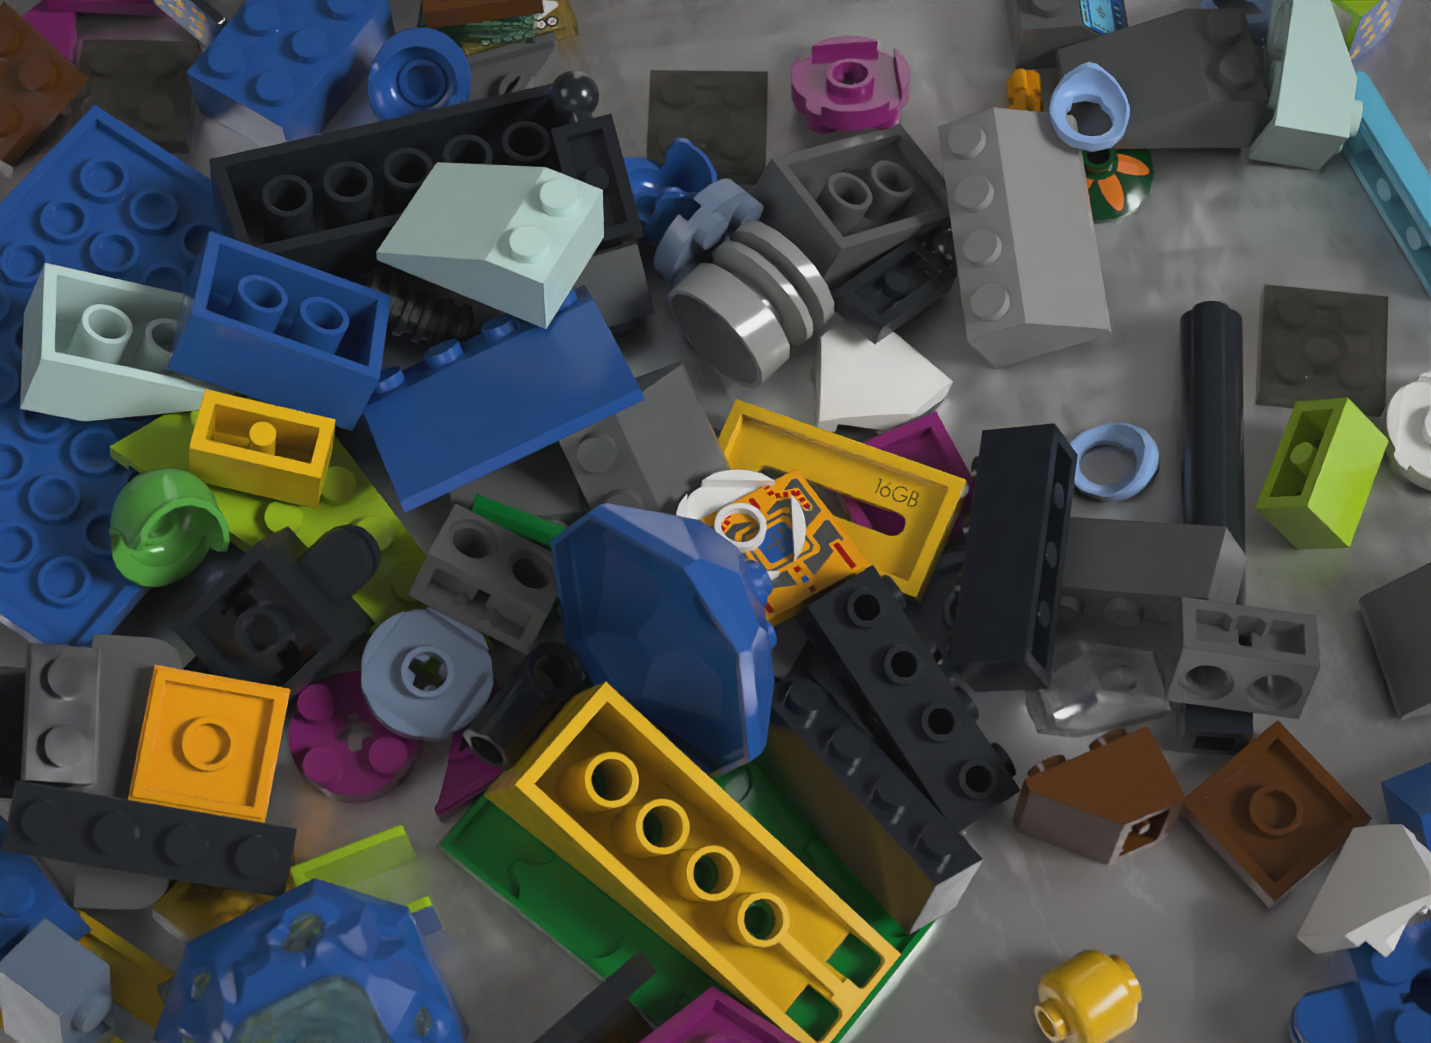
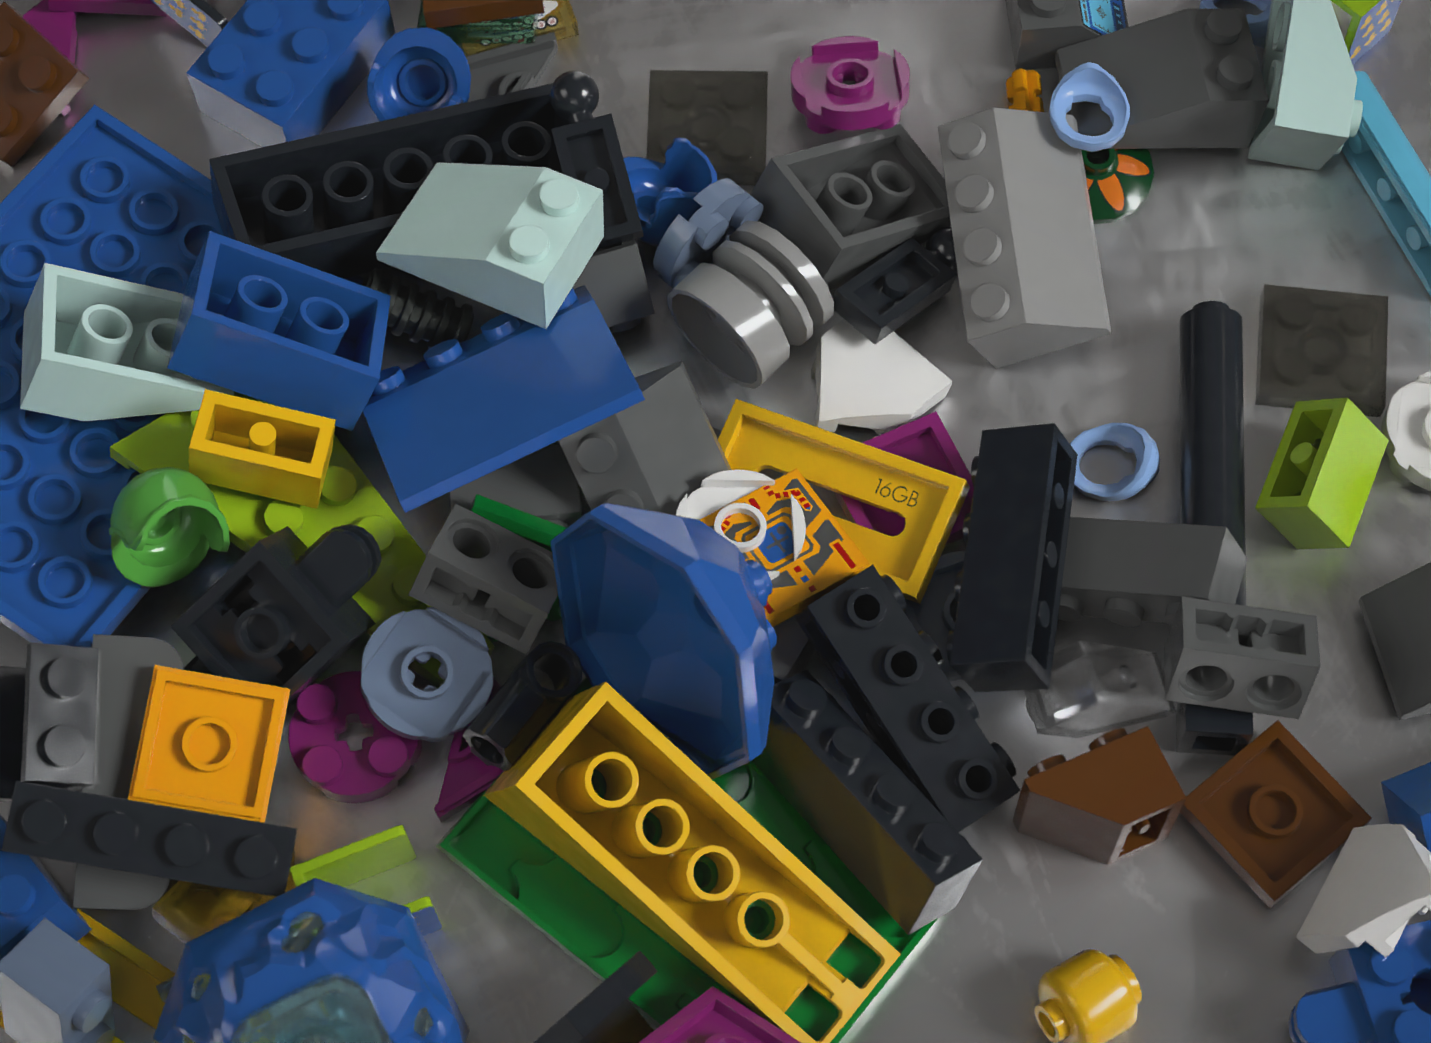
clear smoke plate [69,39,202,154] -> none

